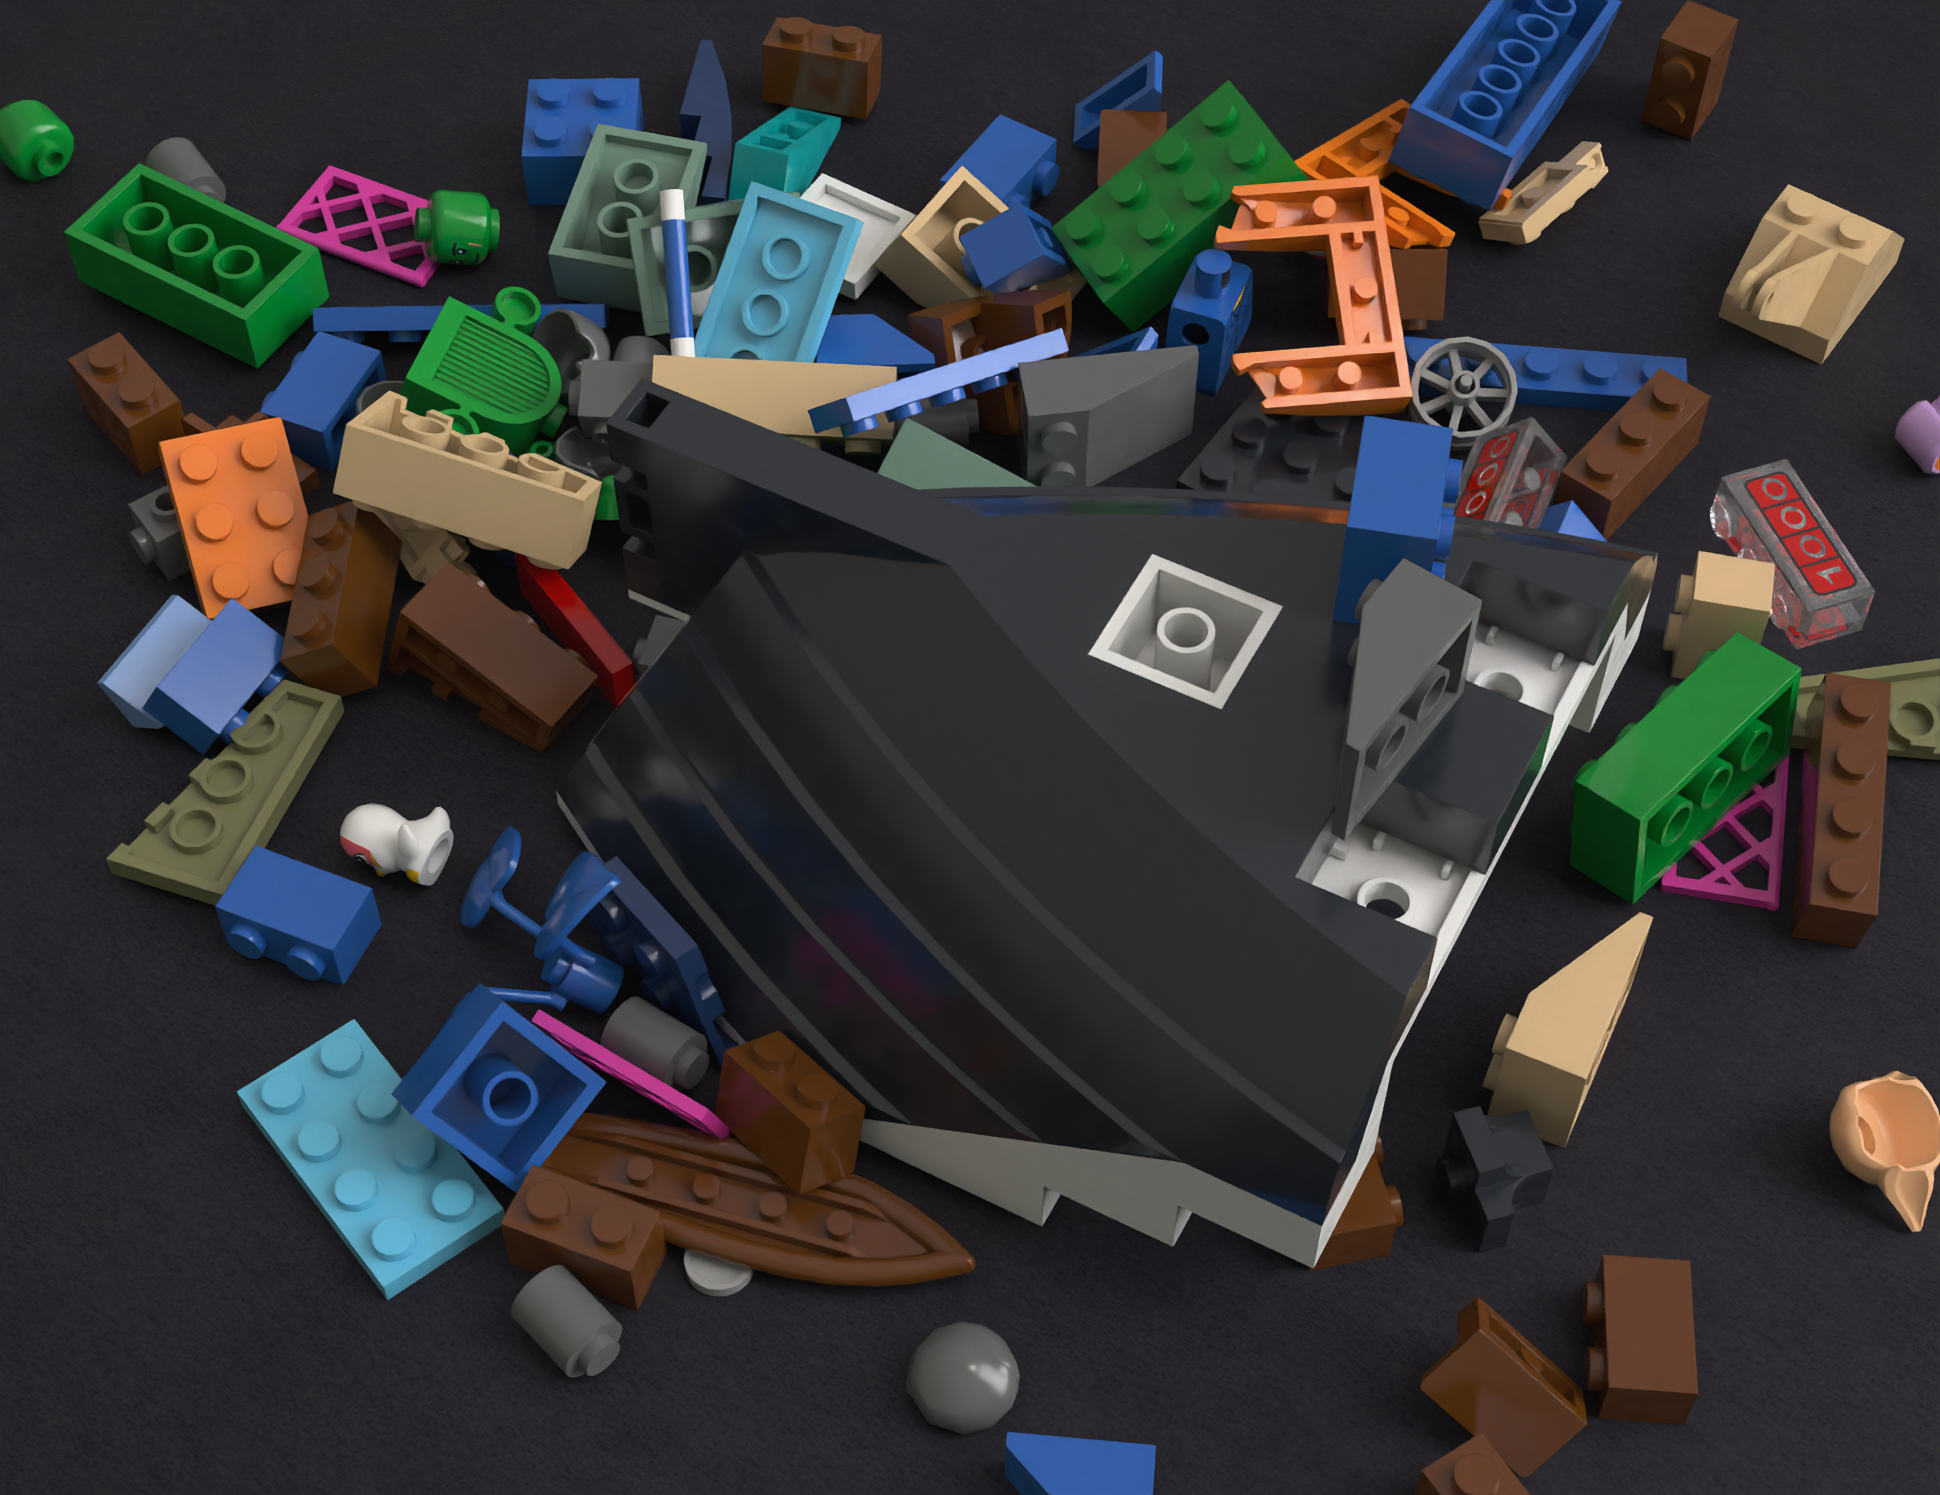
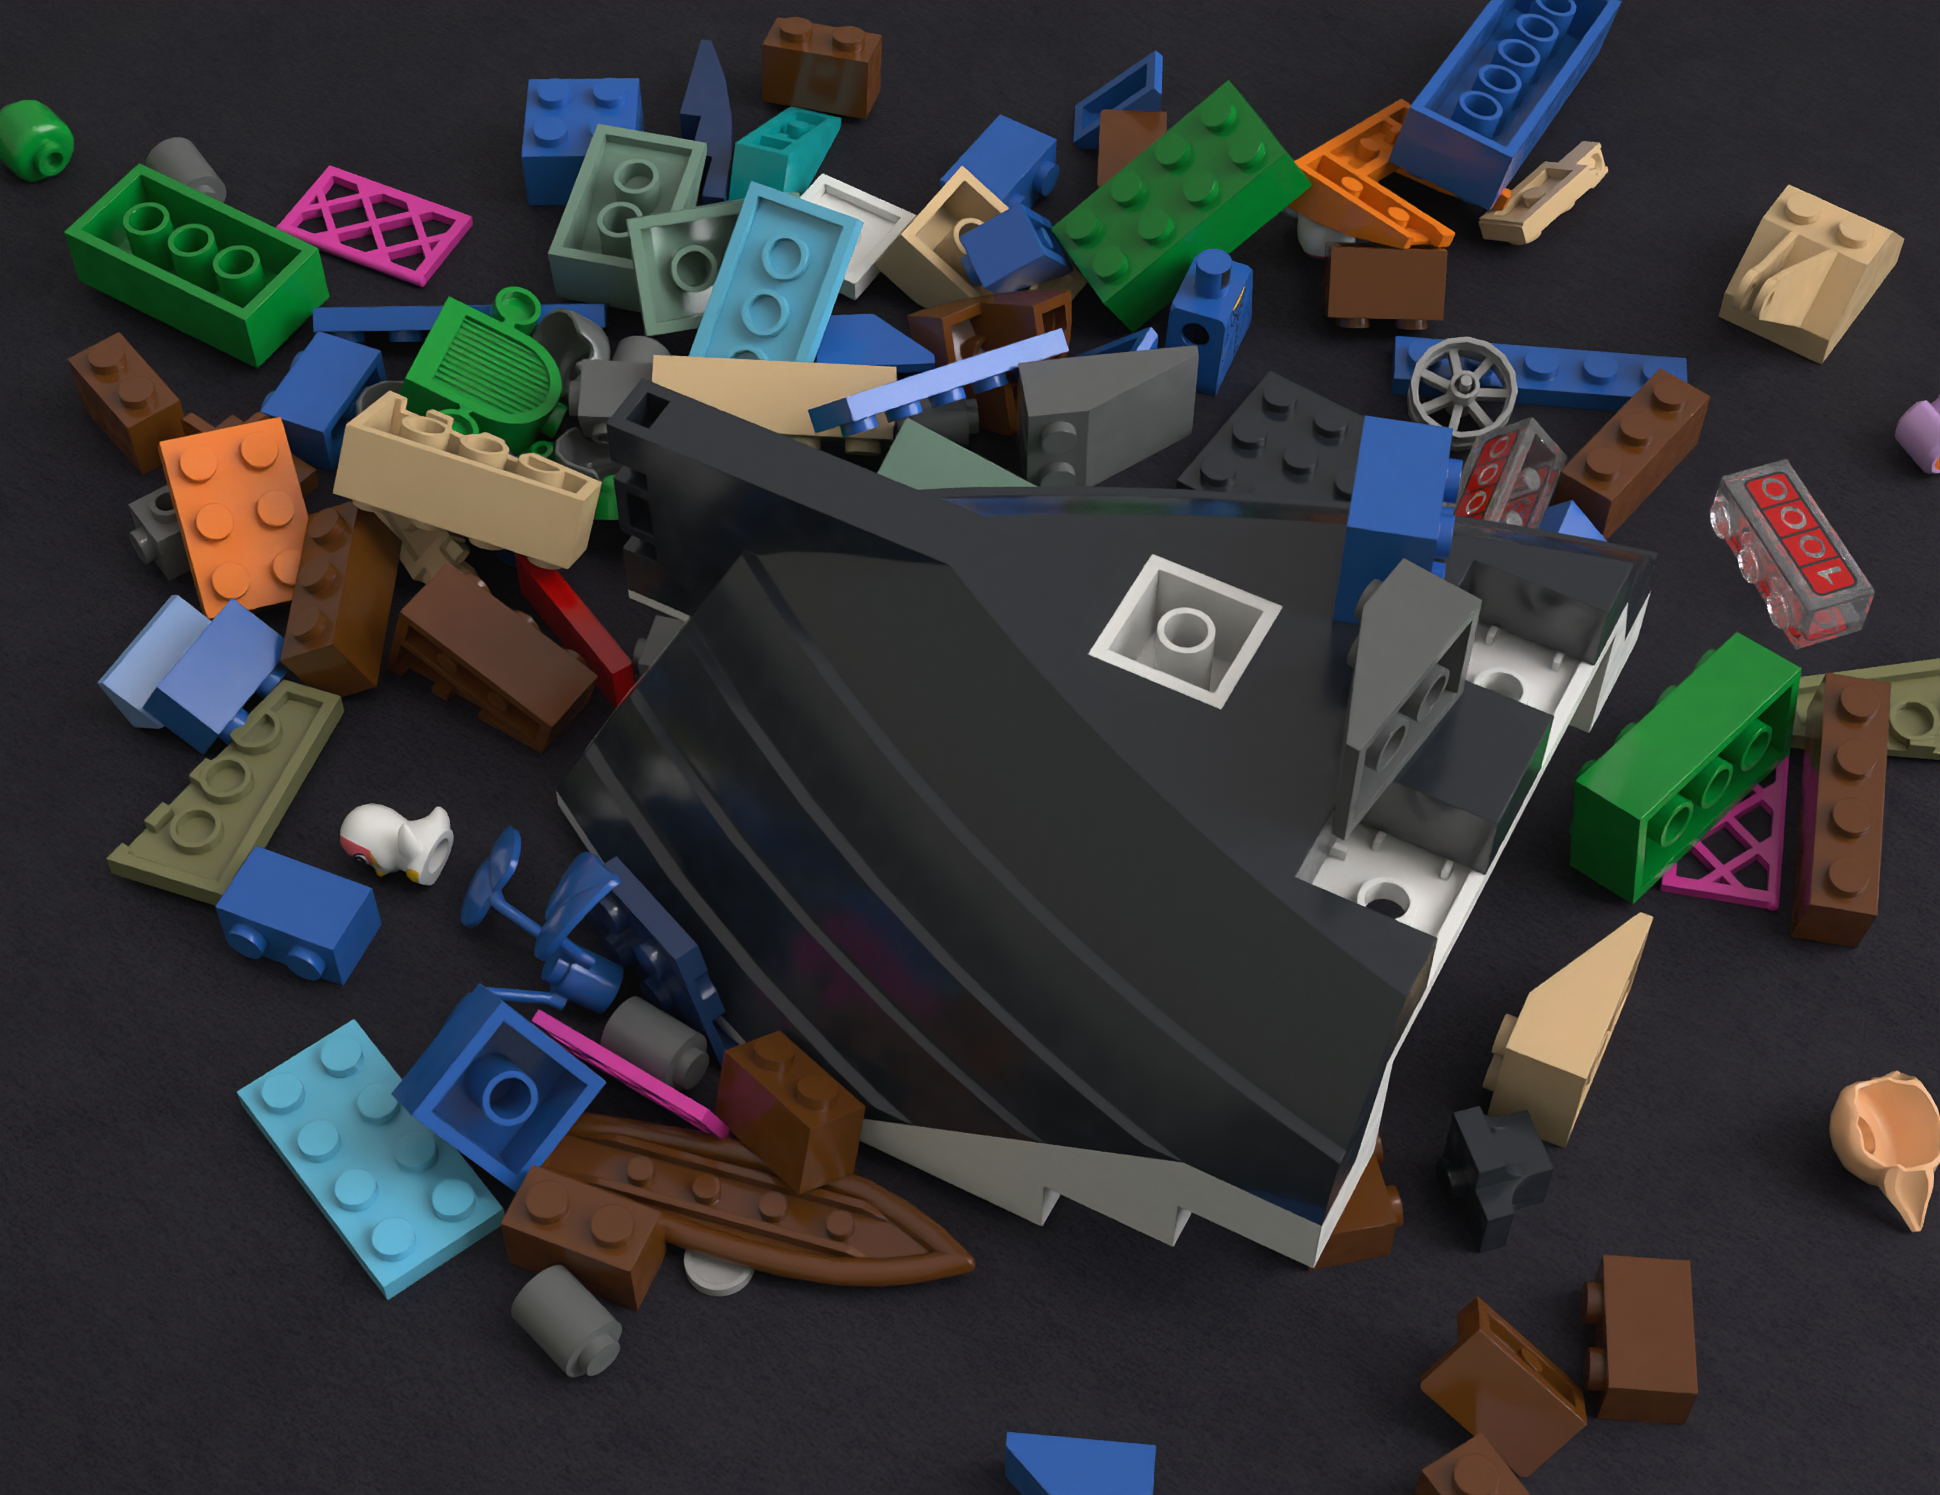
green head [414,190,500,266] -> none
blue bar [659,189,695,357] -> none
dark grey hair [906,1321,1020,1435] -> none
orange wedge [1214,175,1412,416] -> none
reddish brown brick [1641,0,1738,141] -> none
tan brick [1663,551,1775,679] -> none

